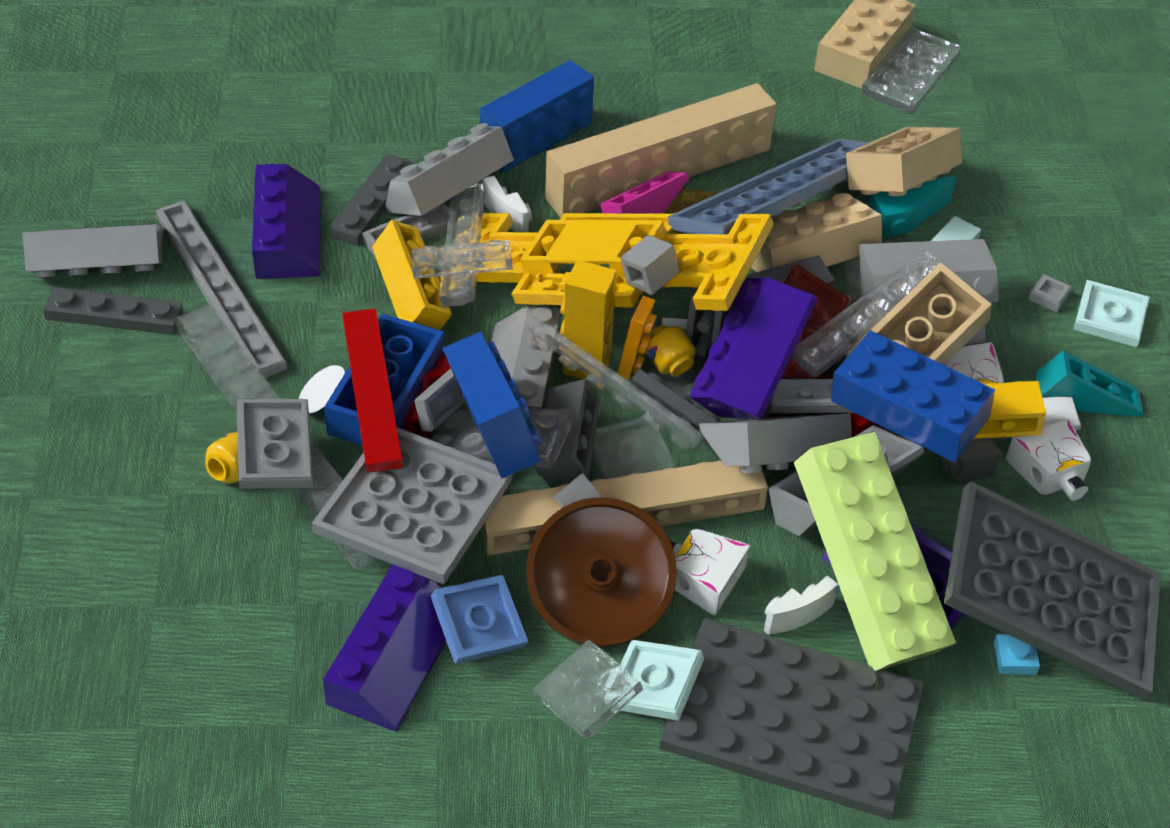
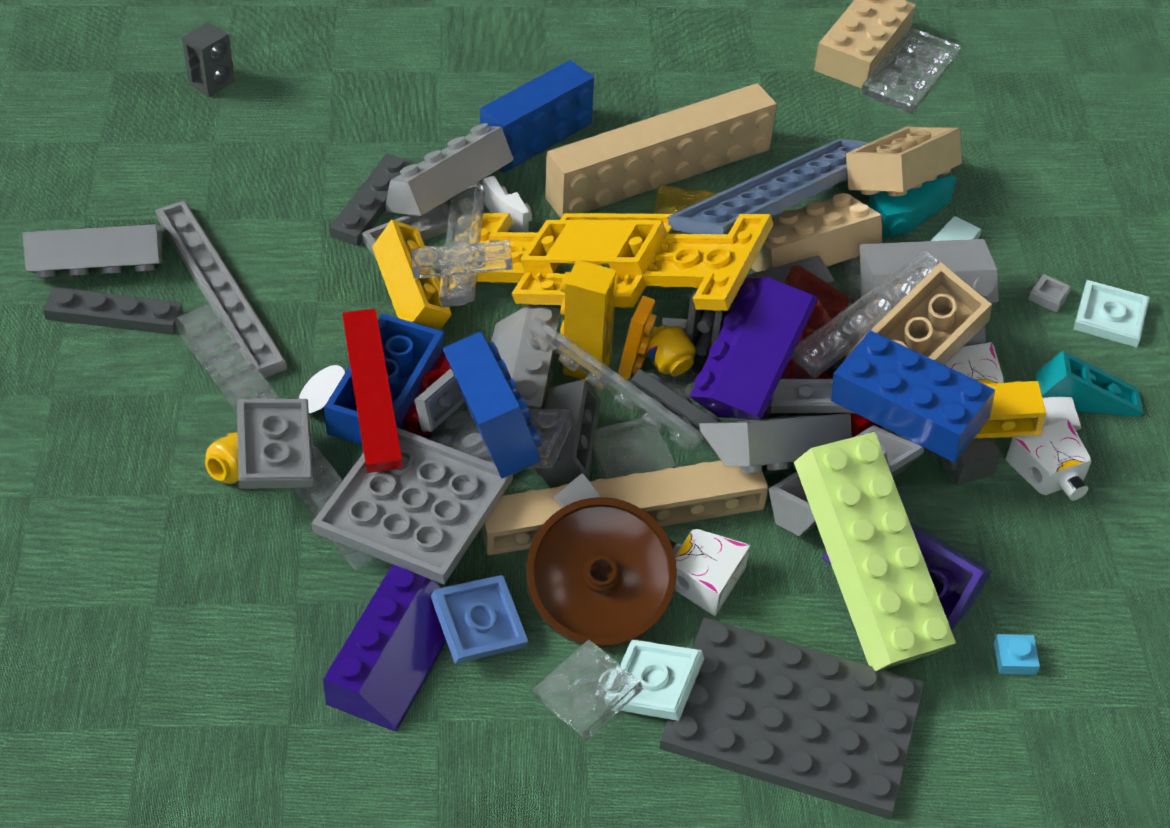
dark purple slope [252,164,321,279] -> none
dark pink slope [600,171,689,214] -> none
light grey brick [620,235,680,295] -> none
white slope [764,576,839,635] -> none
dark grey plate [944,481,1161,699] -> none
none -> dark grey brick [182,22,235,97]

